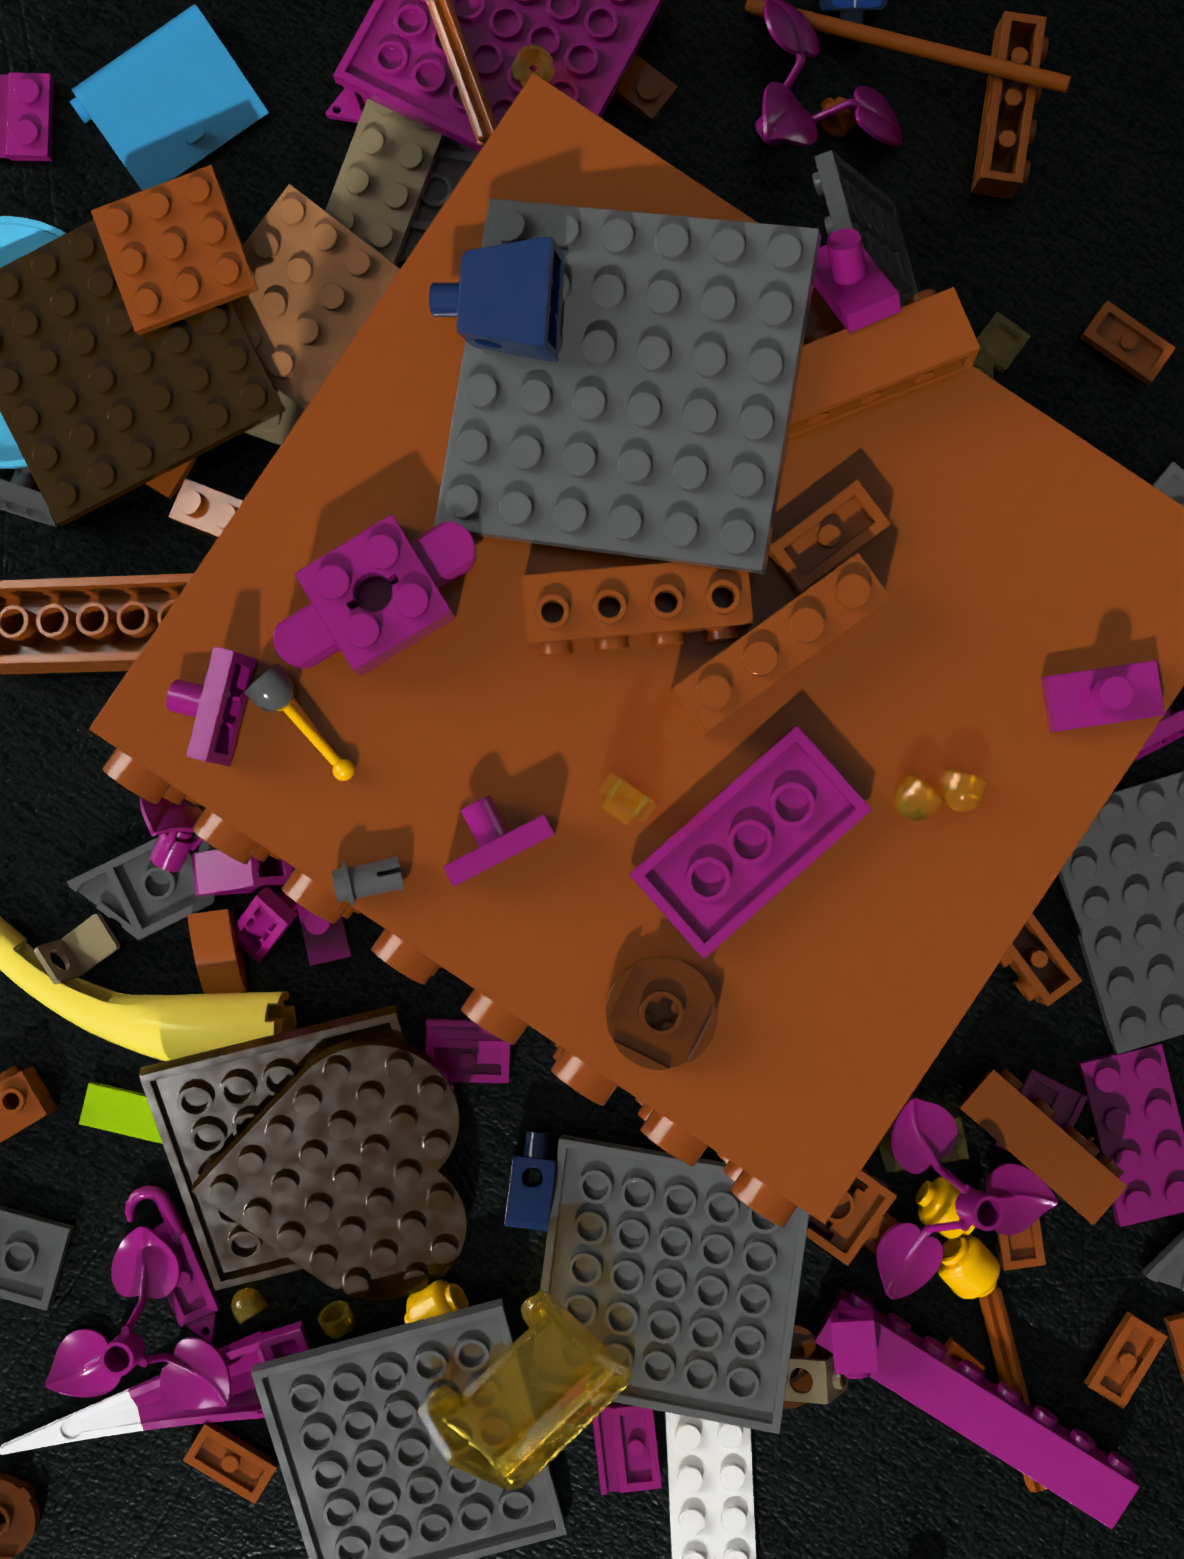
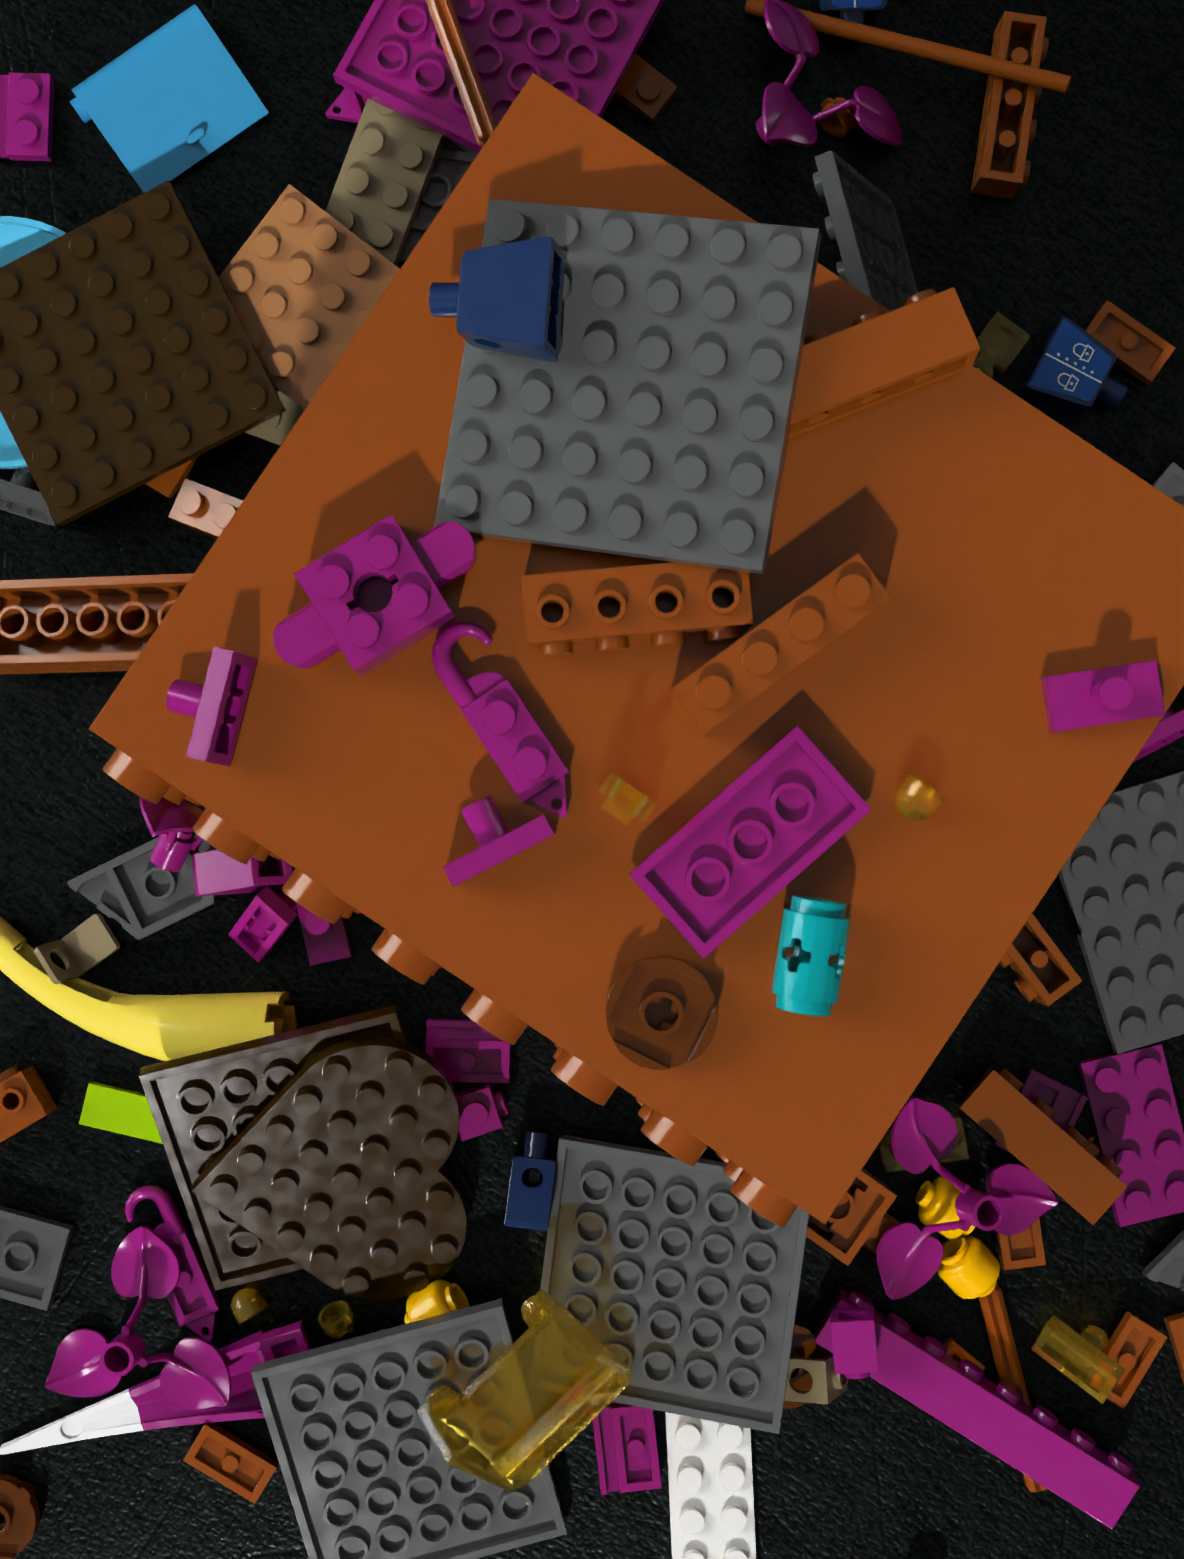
dark orange plate [91,165,259,336] -> none
dark orange slope [187,909,248,994] -> none
hinge [244,663,355,781] -> none
dark grey pin [331,855,405,906] -> none
clear yellow plate [512,45,554,86] -> none
dark orange plate [769,479,891,594] -> none
magenta tile [814,228,901,333] -> none
clear yellow hinge [941,768,989,812] -> none
none -> magenta plate [432,622,569,817]
none -> magenta brick [456,1083,509,1141]
none -> teal piece [771,895,851,1016]
none -> torso [1017,316,1128,416]
none -> clear yellow tile [1032,1315,1126,1404]

